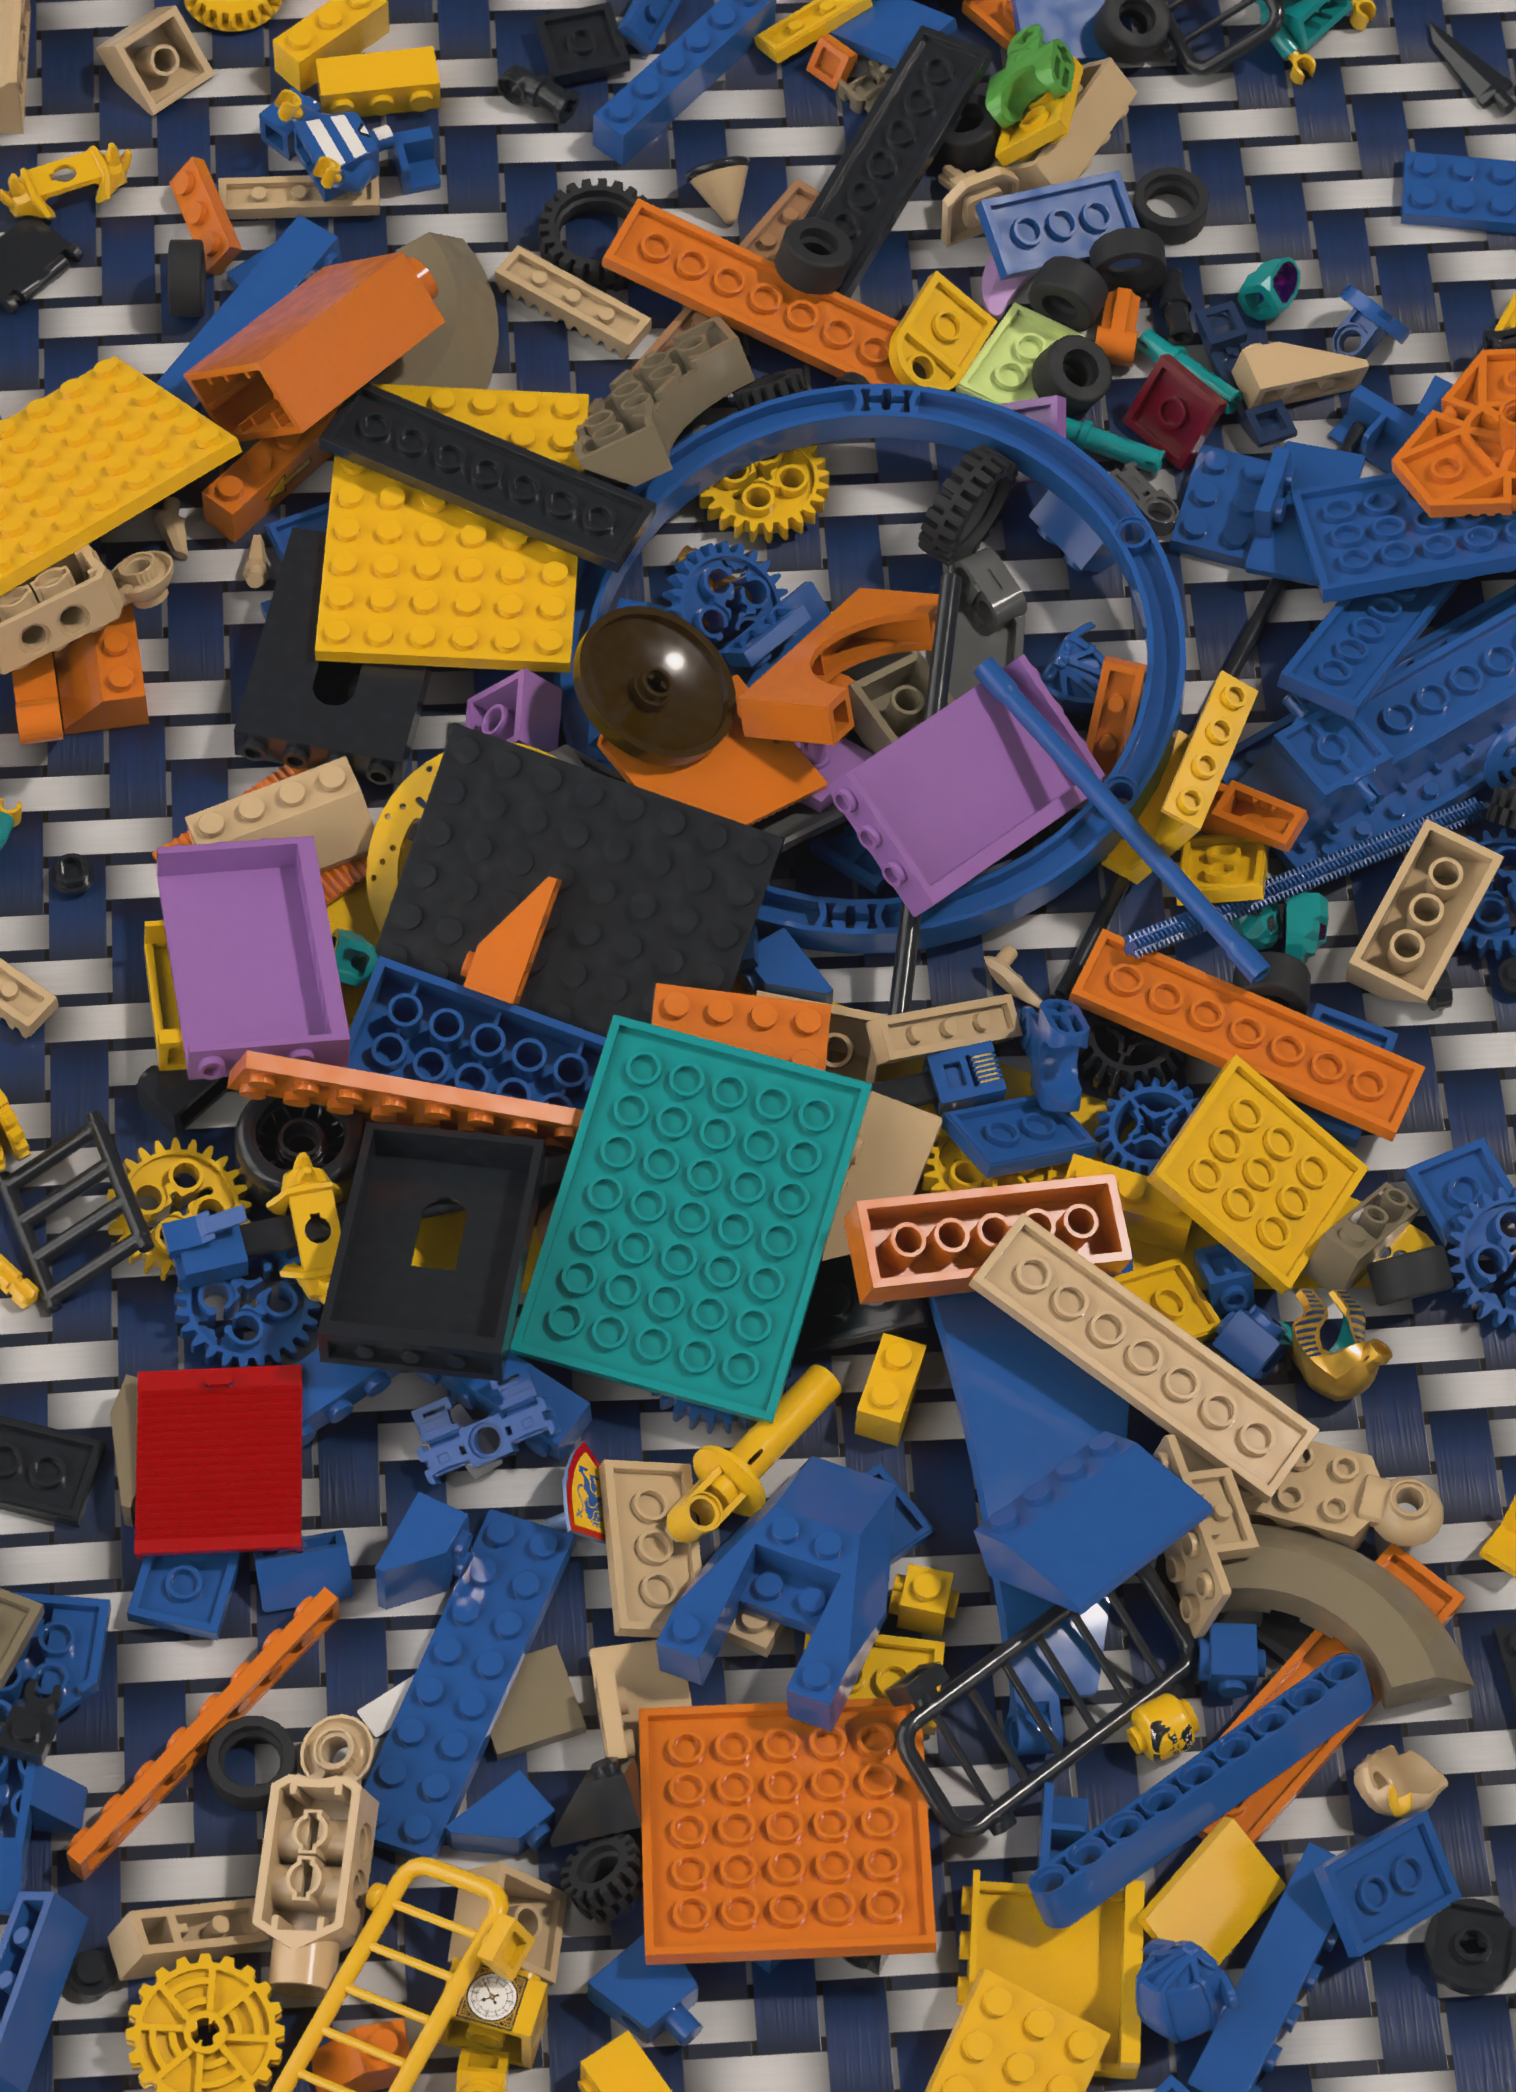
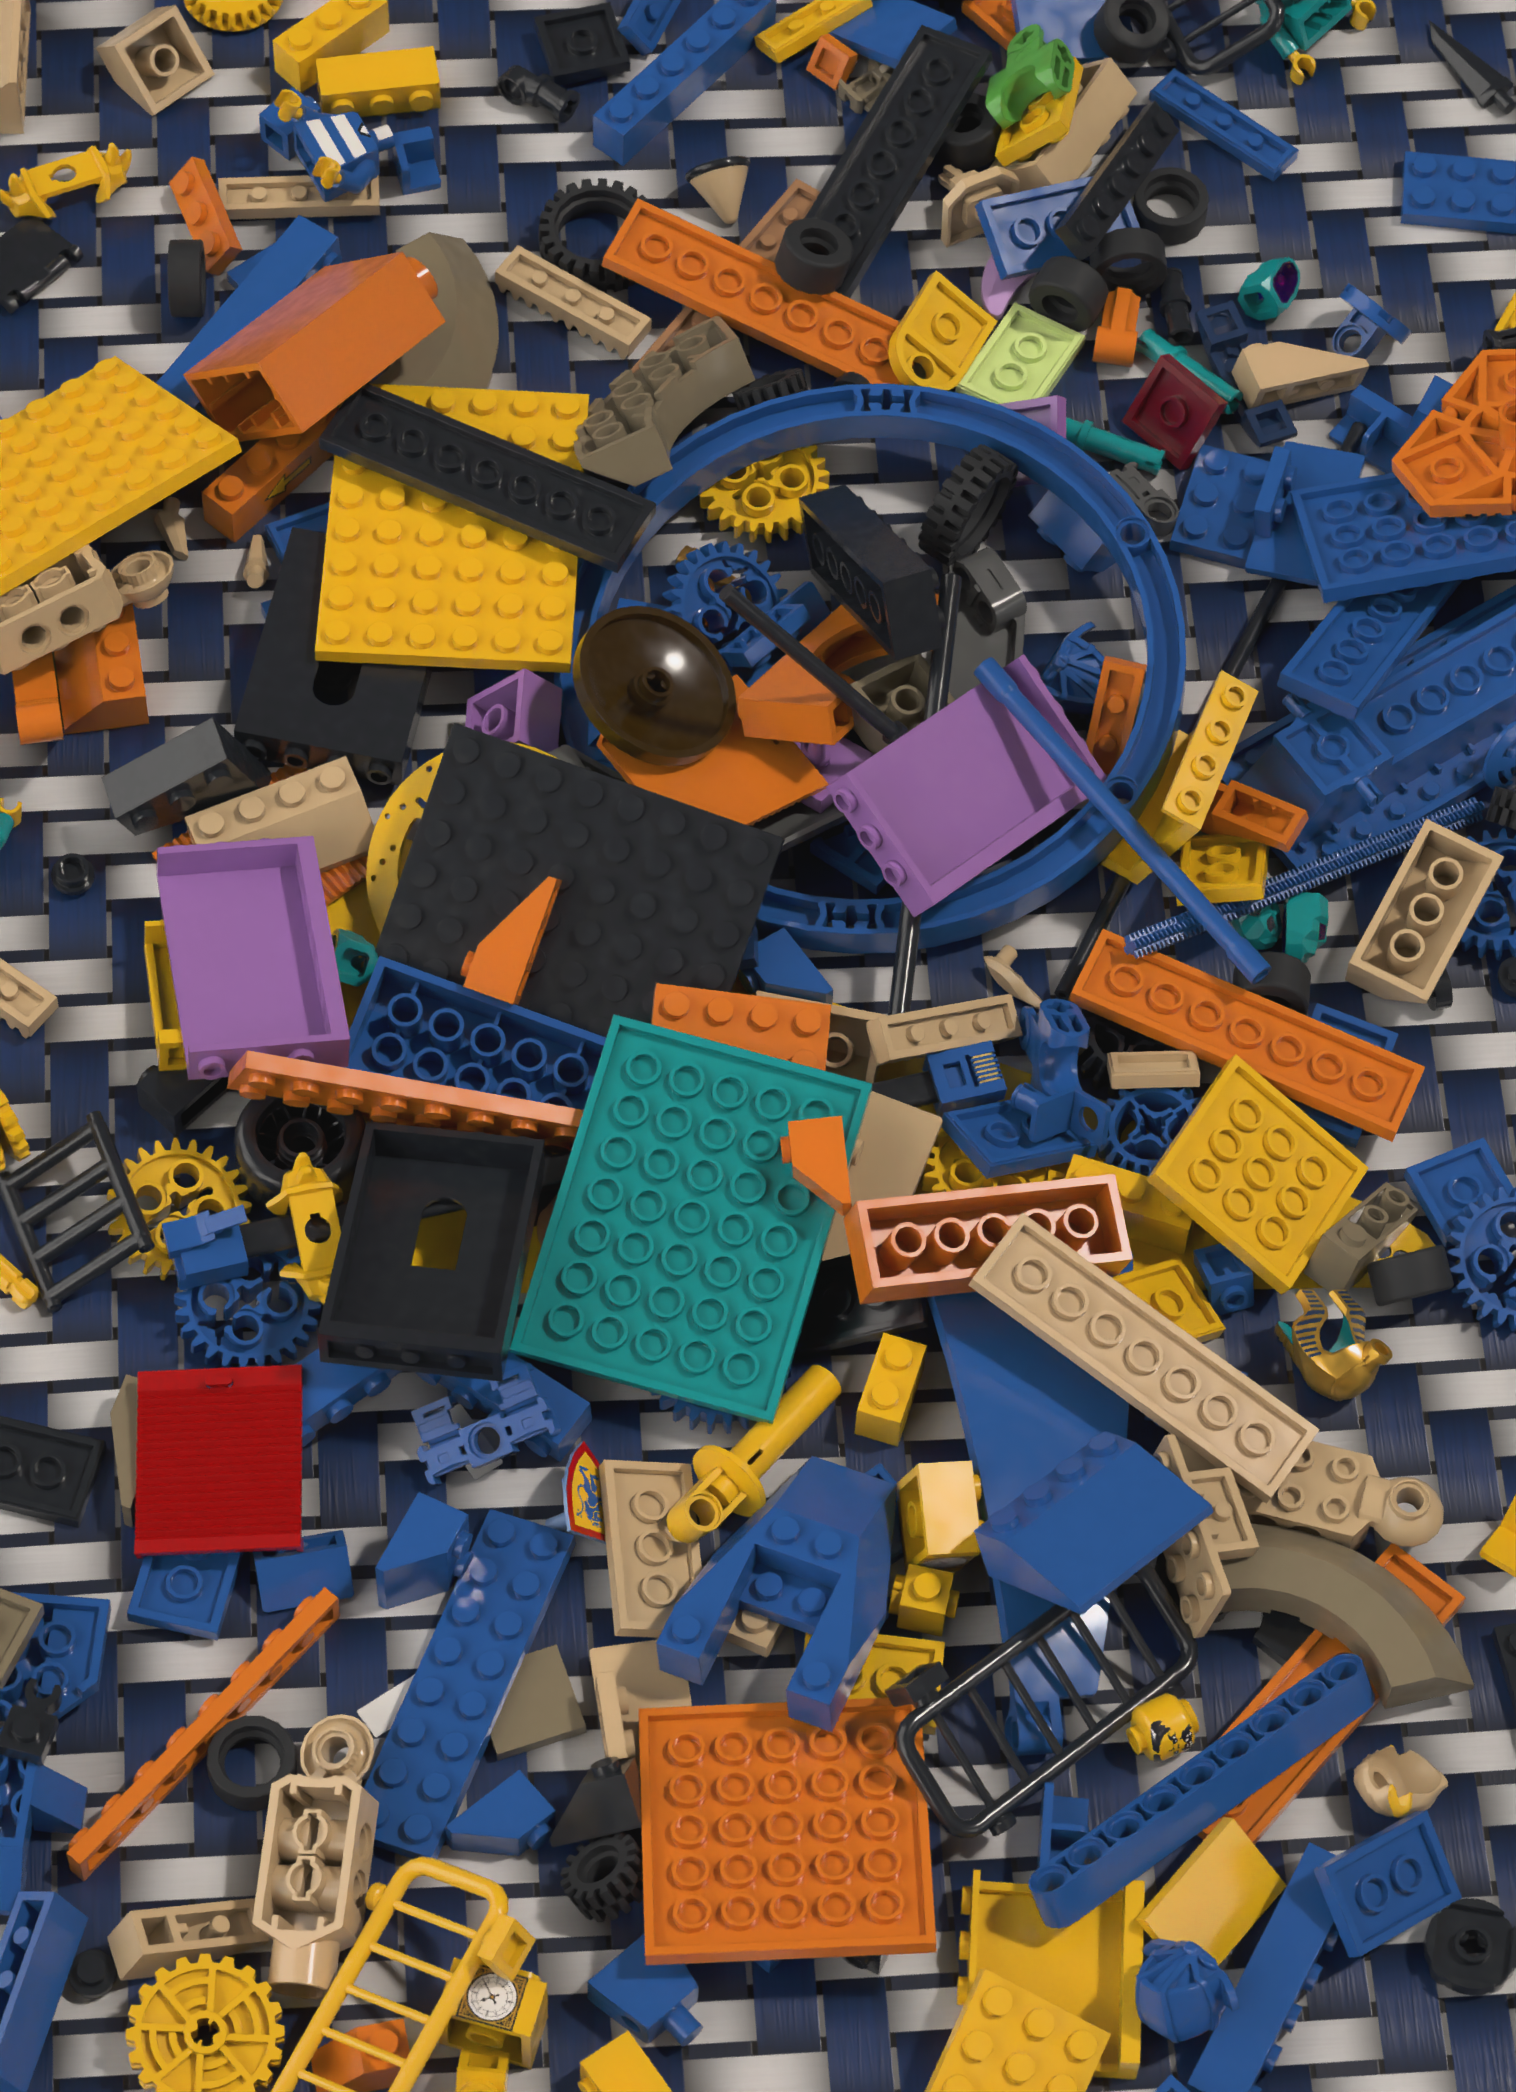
tan slope [448,1861,568,1985] -> none
black tyre [1031,335,1112,415] -> none
blue brick [1196,1623,1266,1698] -> none
blue brick [1212,1304,1292,1380] -> none
none -> black wedge [101,717,271,836]
none -> black bar [719,584,908,745]
none -> orange slope [780,1116,852,1216]
none -> black brick [799,484,946,661]
none -> yellow brick [896,1461,984,1574]
none -> blue bracket [1011,1082,1111,1146]
none -> black plate [1055,100,1179,261]
none -> tan tile [1107,1050,1200,1089]
none -> blue tile [1149,68,1299,182]

